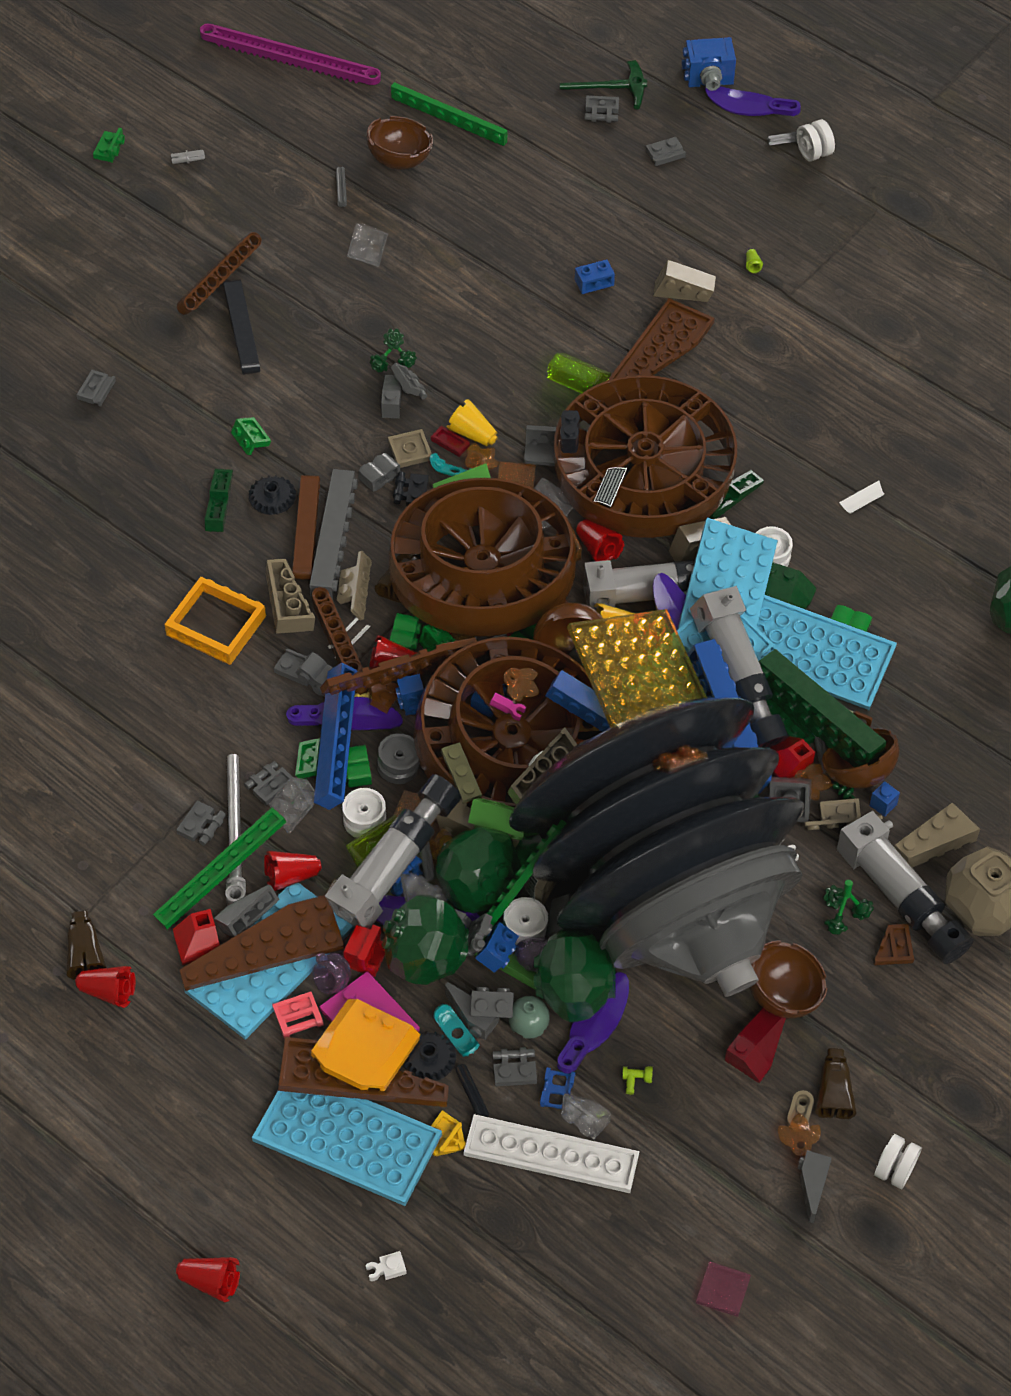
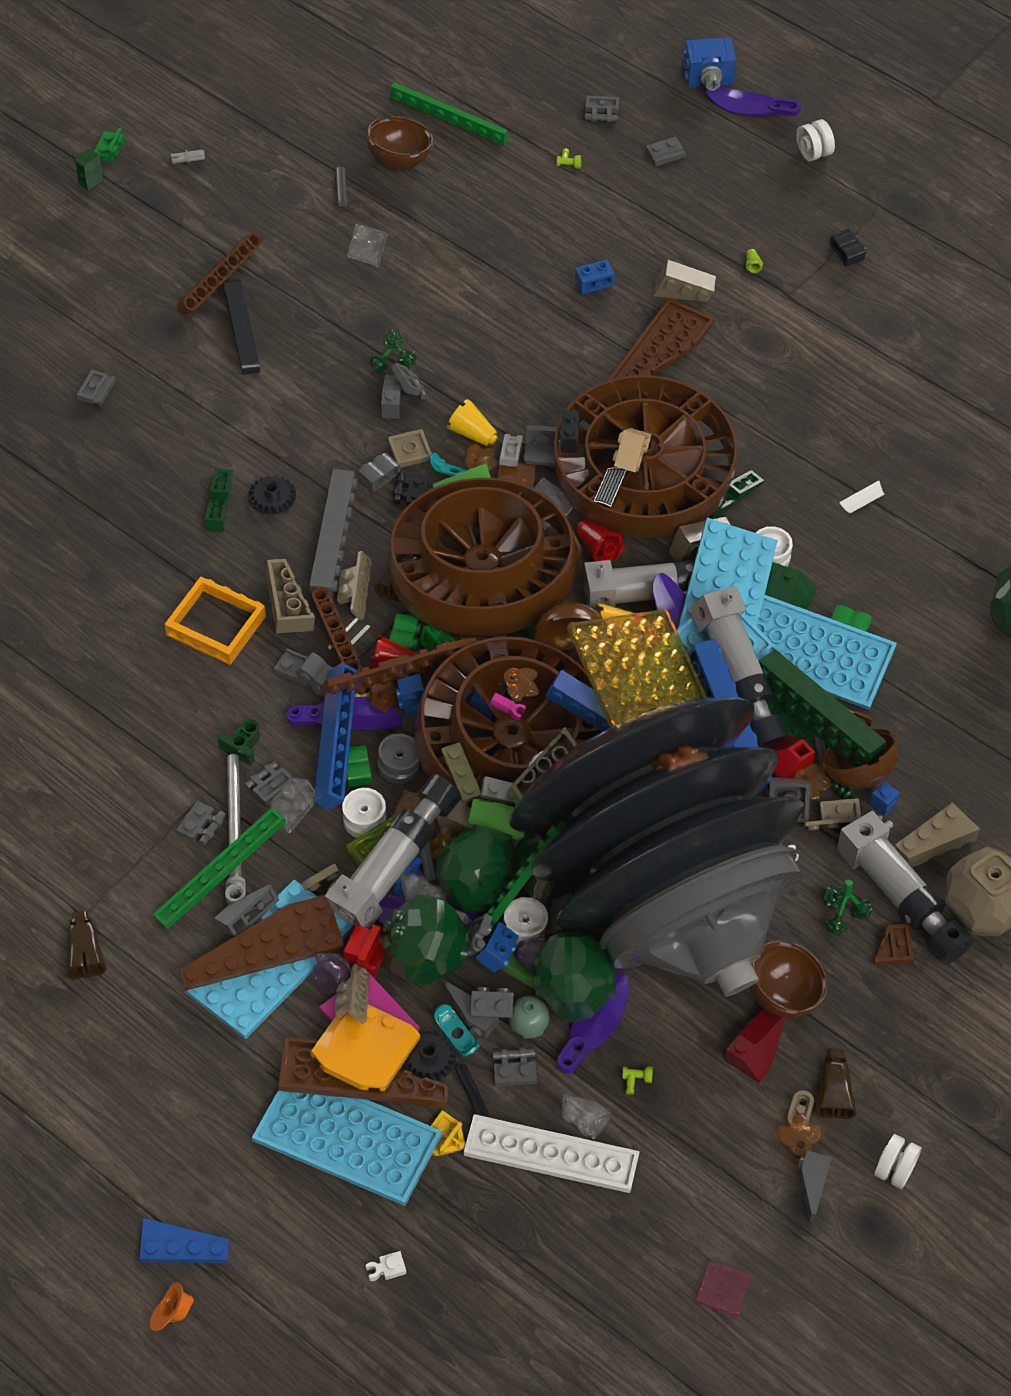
red cone [75,966,136,1008] -> none
red slope [173,909,220,965] -> none
red cone [176,1257,240,1302] -> none
magenta gear [200,24,381,85] -> none
green bracket [231,417,271,455] -> none
red cone [264,851,321,891] -> none
coral plate [272,992,324,1039] -> none
reddish brown beam [293,475,320,580] -> none
green bracket [295,738,320,779] -> none
dark red tile [431,425,470,457] -> none
blue piece [540,1067,575,1111] -> none
clear neon green slope [548,353,611,393] -> none
dark green piece [560,60,647,110] -> none
axle [767,132,797,146] -> none
none -> dark green brick [75,149,103,190]
none -> blue wing [140,1218,229,1263]
none -> orange piece [150,1282,194,1331]
none -> dark green tile [218,719,260,766]
none -> dark tan plate [301,864,339,892]
none -> dark tan bracket [335,964,370,1024]
none -> light grey plate [480,776,516,806]
none -> light grey plate [499,434,523,467]
none -> lime piece [557,148,581,169]
none -> tan brick [613,428,652,472]
none -> black brick [829,228,866,266]

